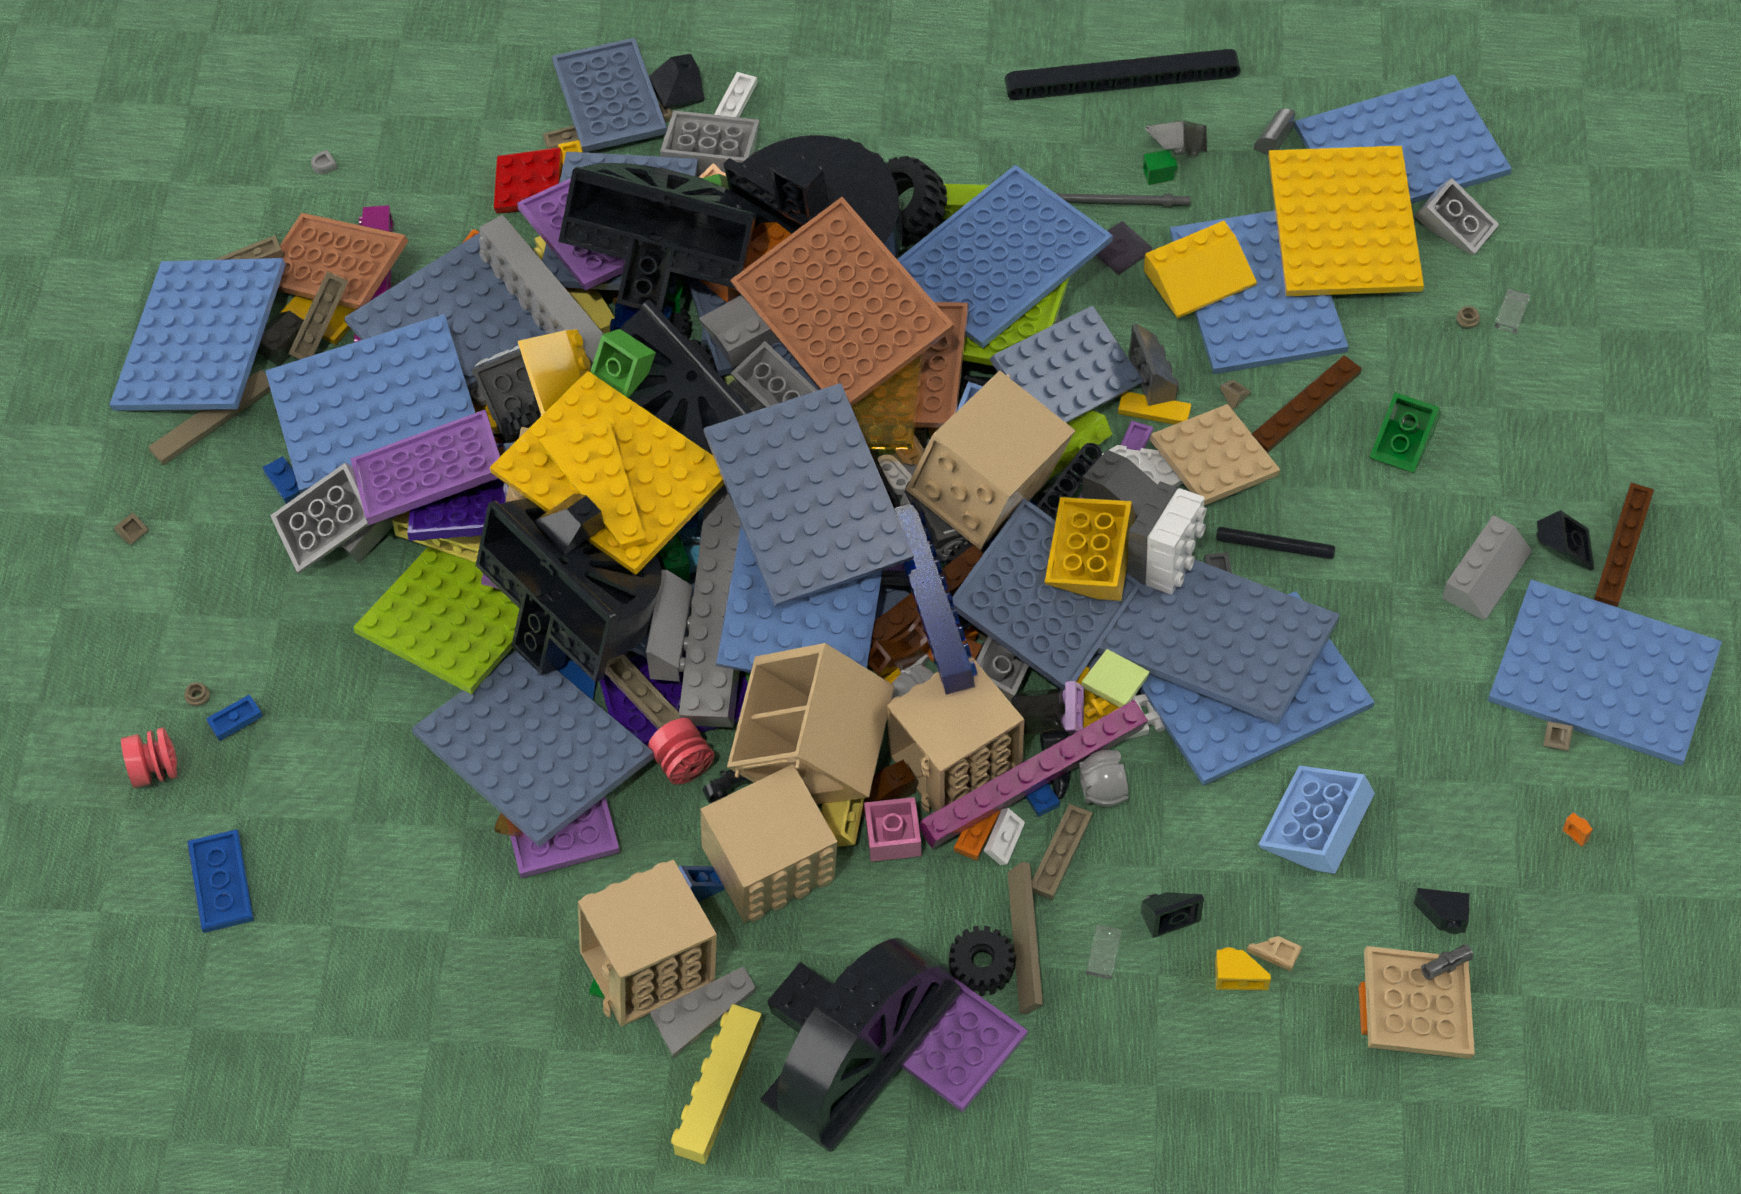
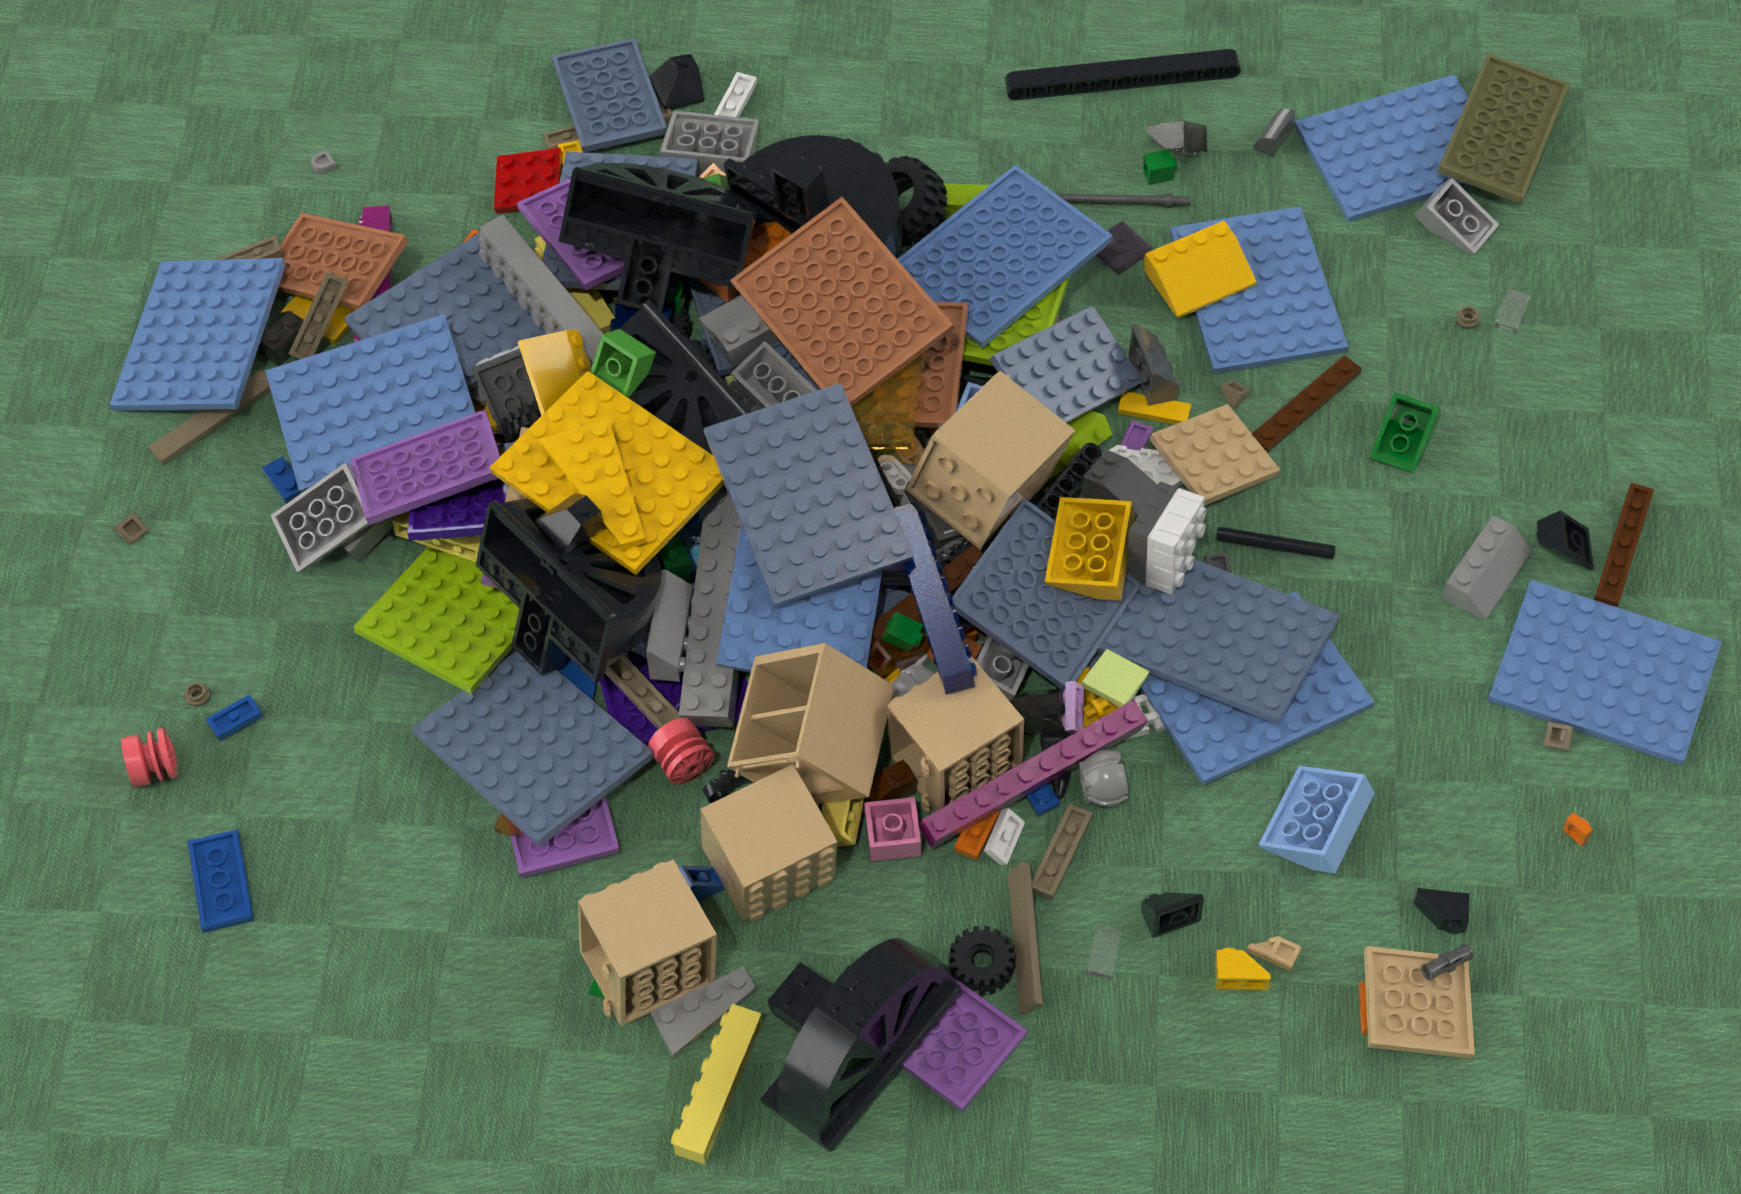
yellow plate [1268,146,1424,296] -> none
none -> green brick [881,612,923,652]
none -> olive plate [1437,53,1570,204]

